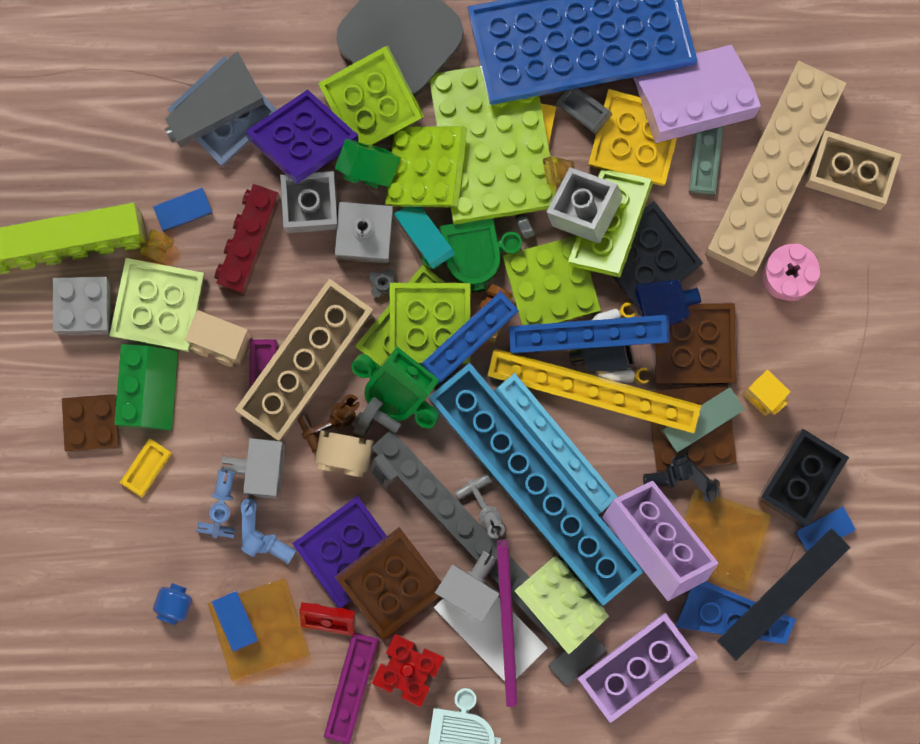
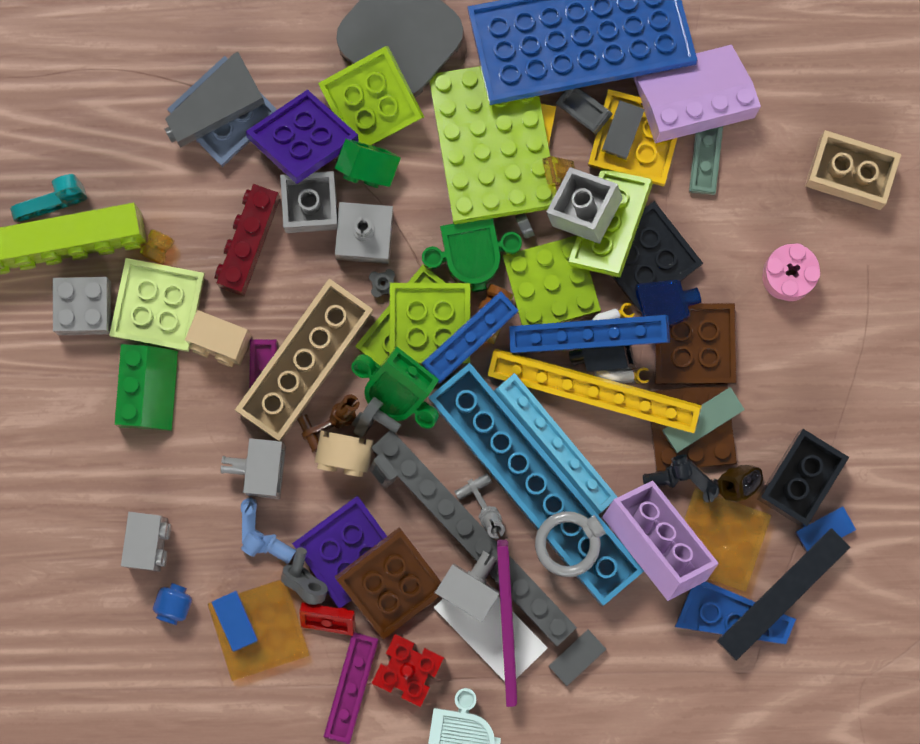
reddish brown plate [62,394,120,452] -> none
yellow tile [119,438,173,498] -> none
blue tile [153,187,213,232] -> none
medium blue pin [196,469,235,539] -> none
lime plate [385,126,467,207] -> none
teal tile [394,207,455,269] -> none
yellowish green plate [515,555,609,654] -> none
lavender brick [576,613,698,723] -> none
tan brick [705,60,846,277] -> none
yellow brick [742,369,791,416] -> none
none -> teal beam [10,174,87,222]
none -> light grey brick [121,512,171,572]
none -> dark grey piece [281,547,328,605]
none -> light grey piece [535,511,606,577]
none -> dark grey tile [602,100,645,160]
none -> dark brown rock [717,465,763,502]

